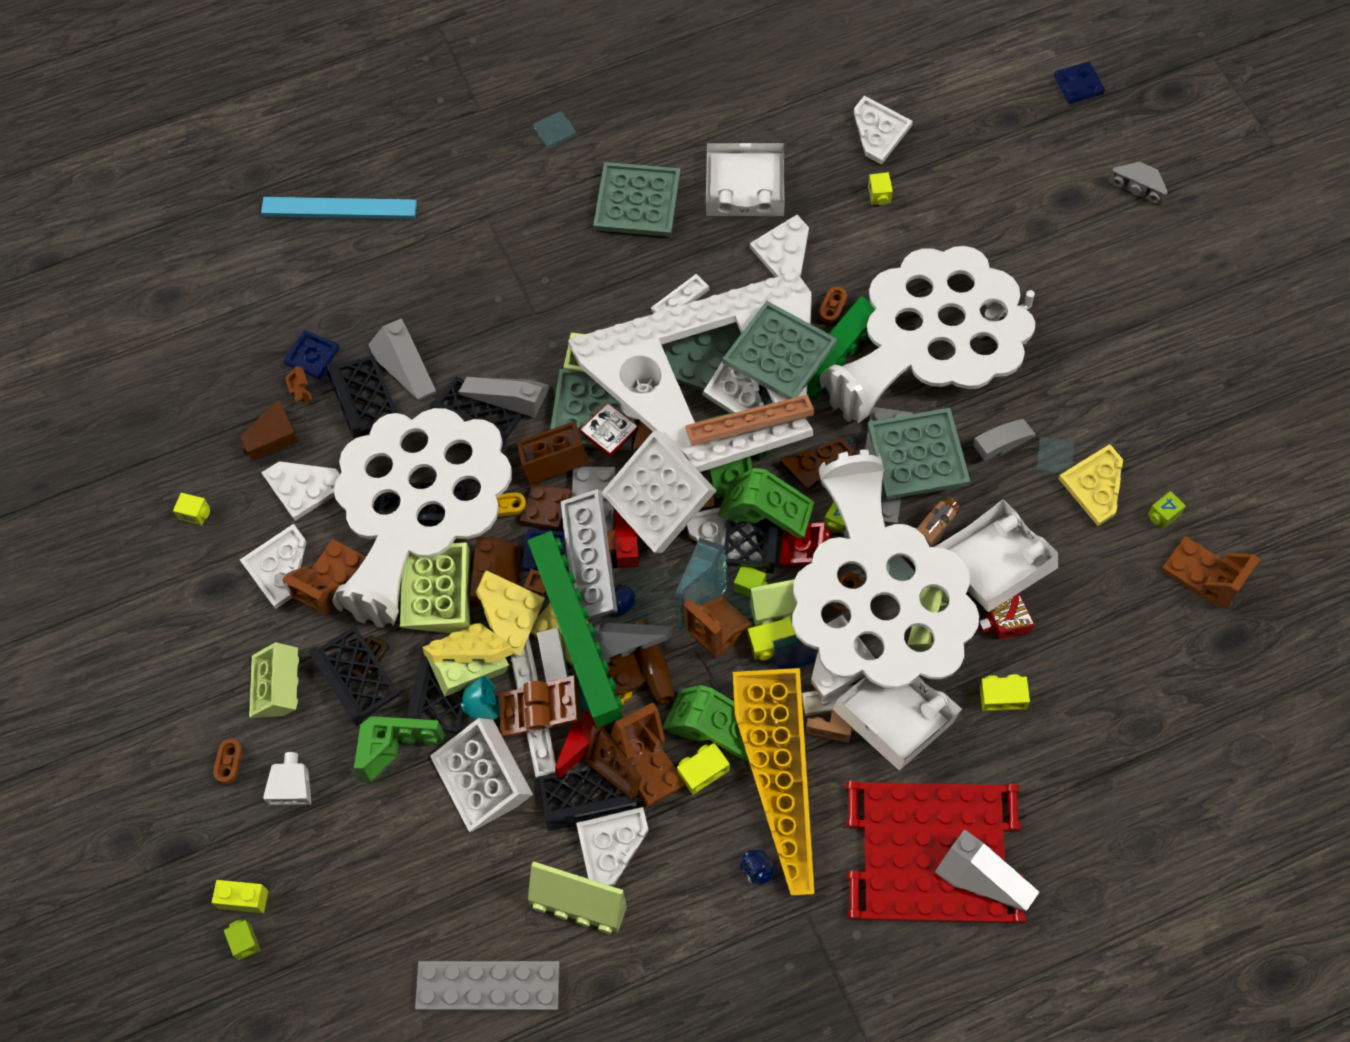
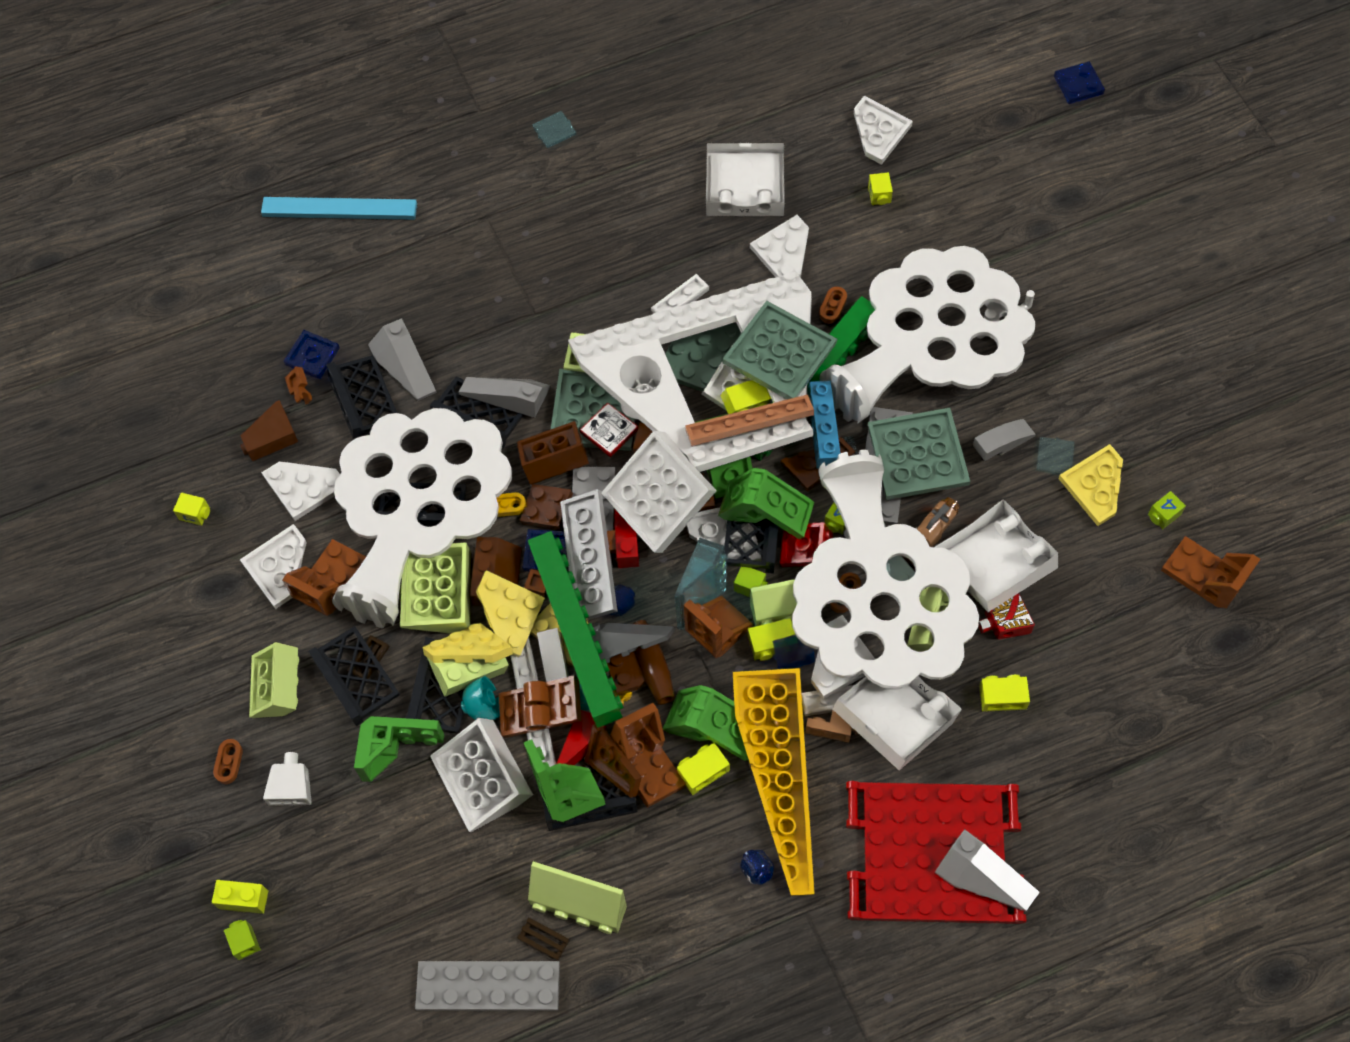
white plate [576,807,648,886] -> none
sand green plate [593,162,681,237] -> none
light grey slope [1109,162,1168,206] -> none
none -> dark brown tile [517,917,570,961]
none -> bright green bracket [524,739,605,822]
none -> neon yellow brick [720,380,771,414]
none -> dark azure brick [807,381,841,468]

